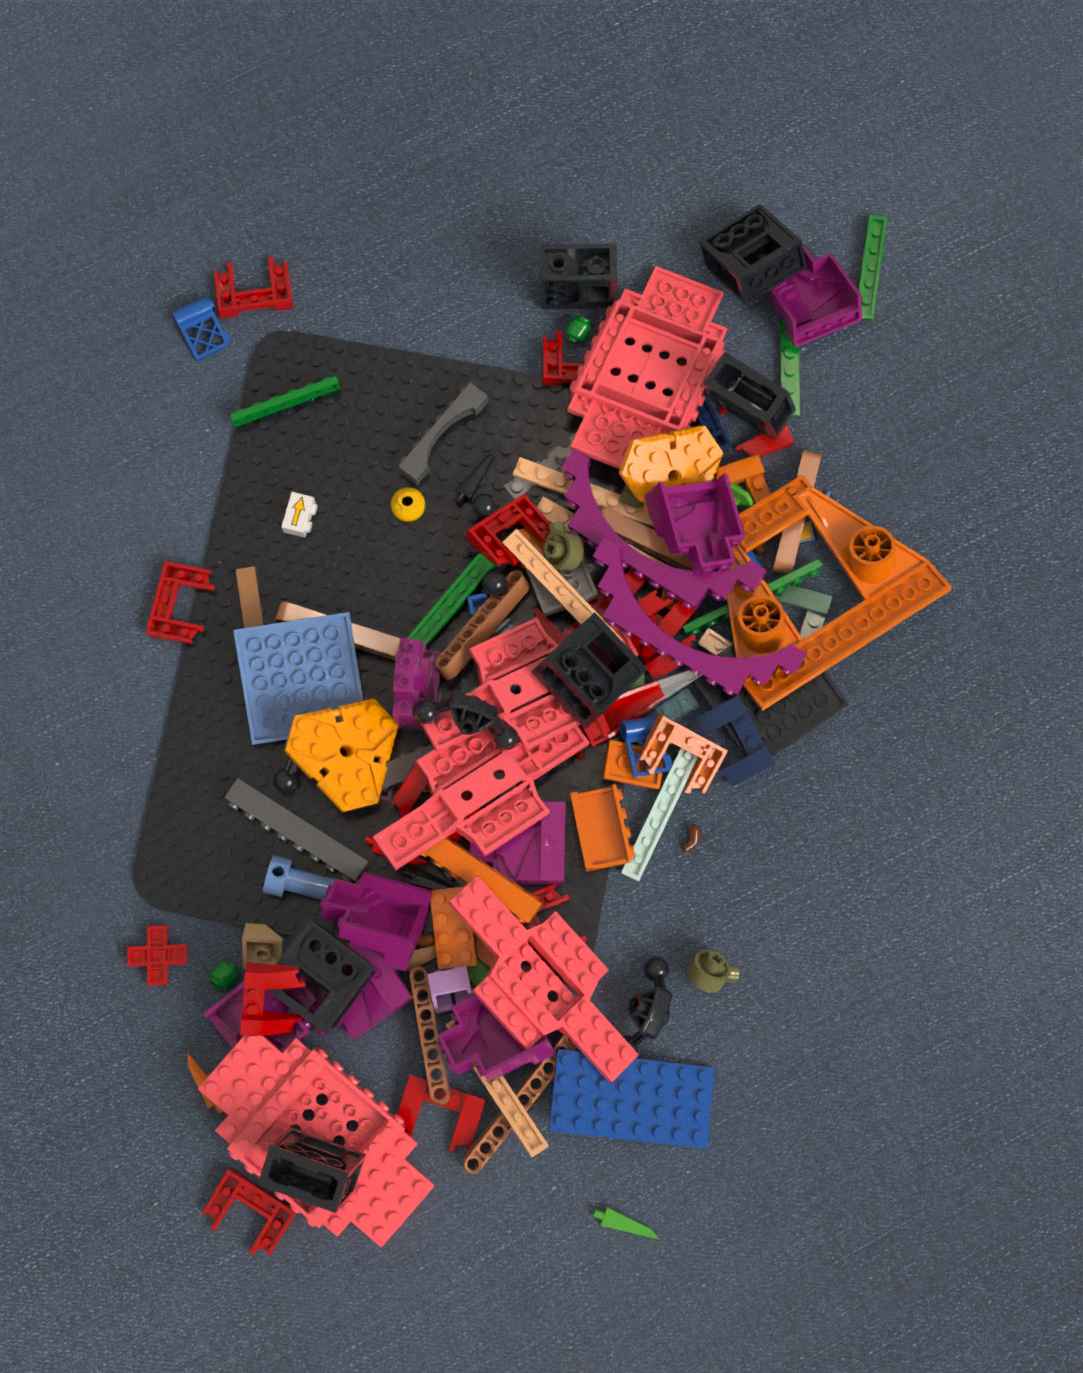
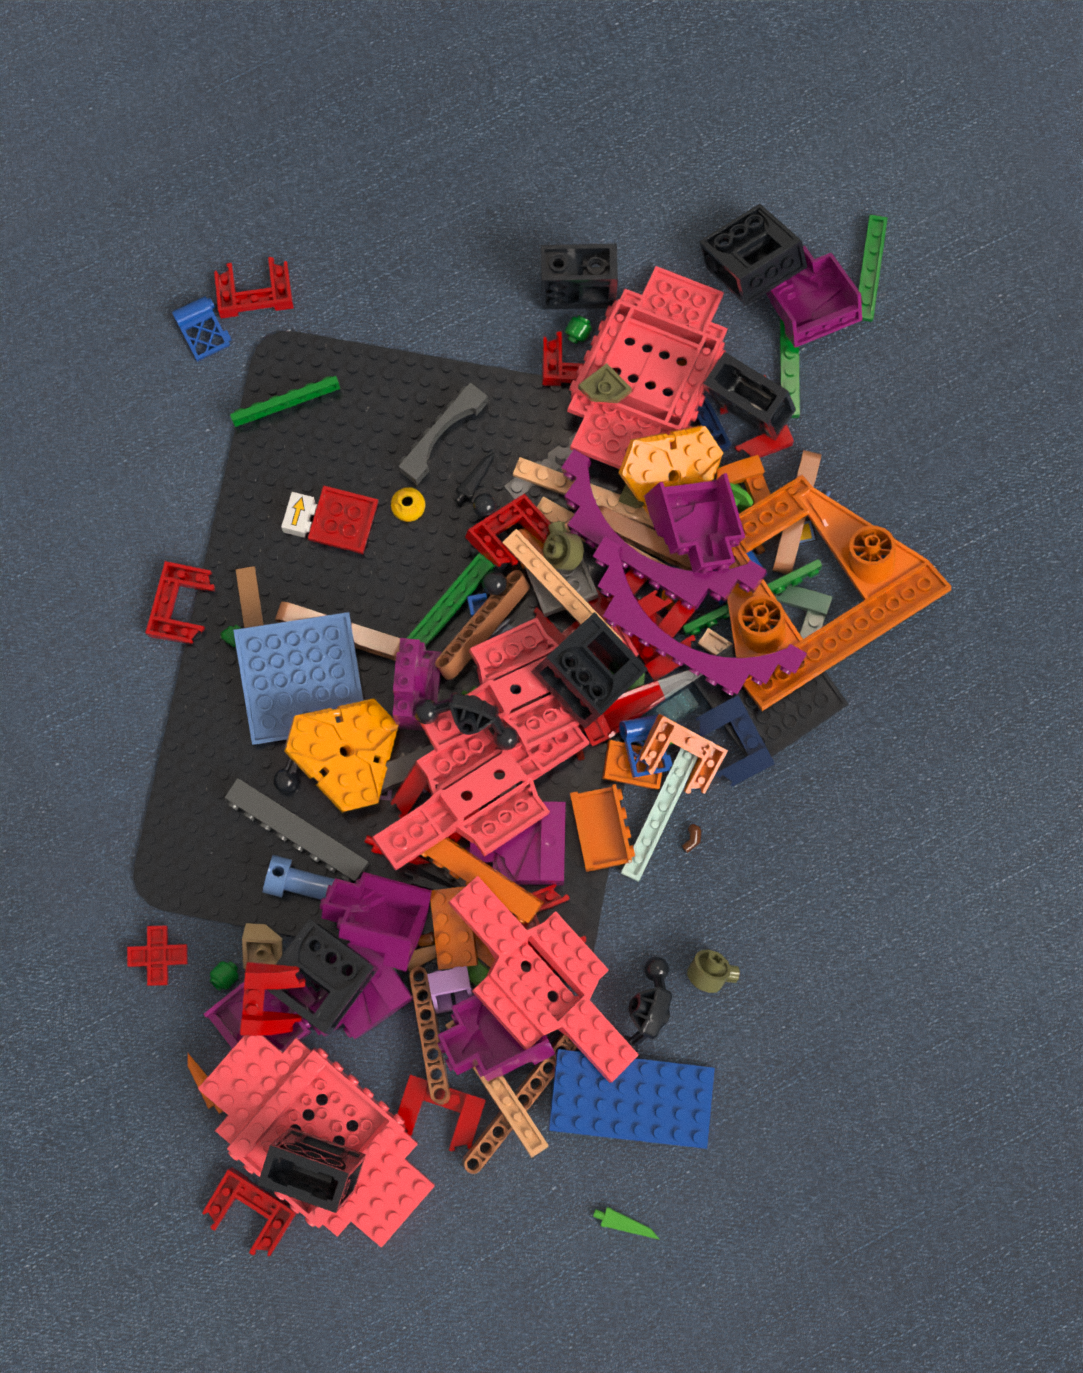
none -> green cone [221,625,241,648]
none -> red plate [308,486,379,554]
none -> olive plate [578,363,632,403]

